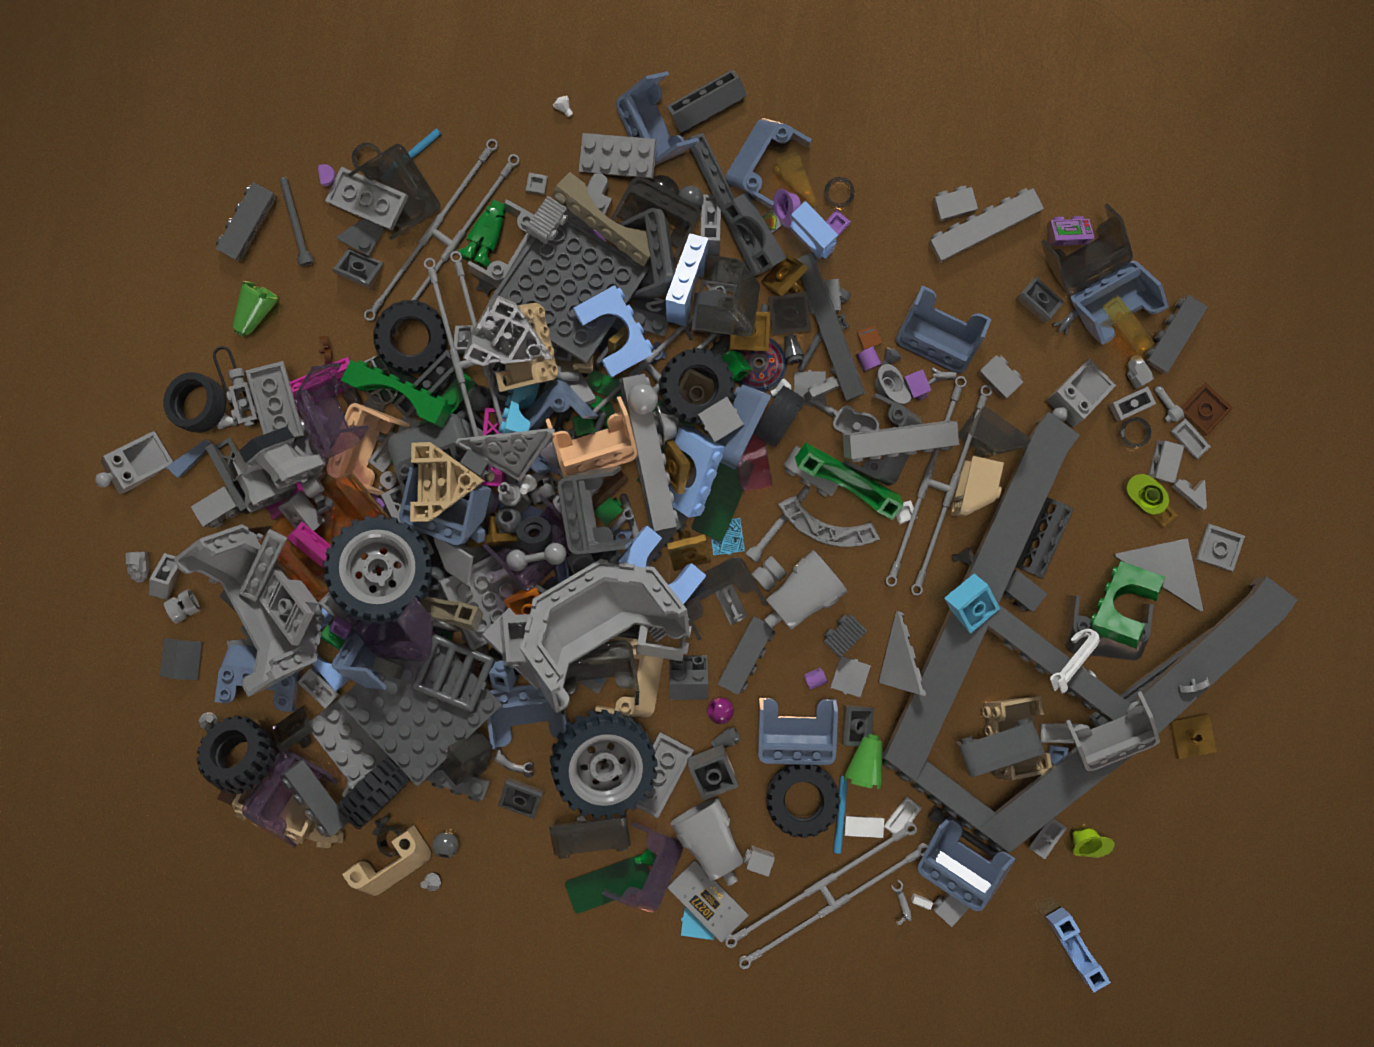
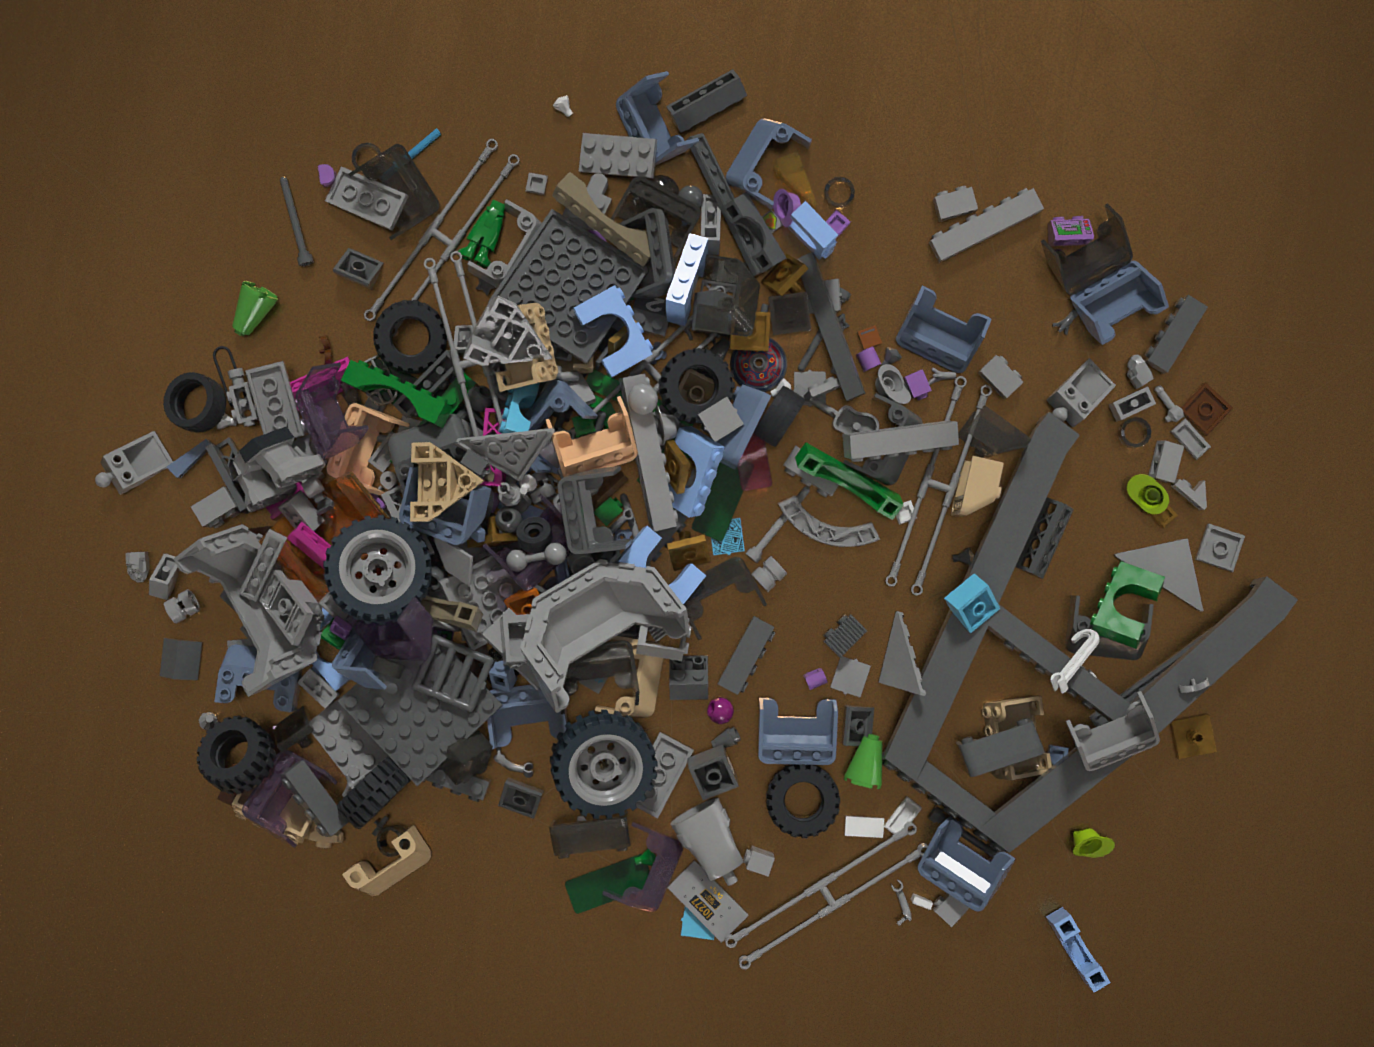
dark grey brick [215,182,277,263] -> none
dark grey wing [337,218,386,257] -> none
light grey rock [421,873,441,892] -> none
dark grey piece [432,832,459,858] -> none
light grey brick [526,196,569,244] -> none
light grey hinge [714,582,748,625] -> none
green brick [722,351,752,382] -> none
light grey torso [764,550,848,630] -> none
dark grey cone [784,334,804,364] -> none
dark azure bar [834,776,848,854] -> none
dark grey brick [1002,570,1047,612] -> none
dark grey slope [1016,276,1064,324] -> none
light grey hinge [1029,818,1067,859] -> none
white tile [1040,723,1079,743] -> none
clear yellow slope [1102,295,1155,356] -> none

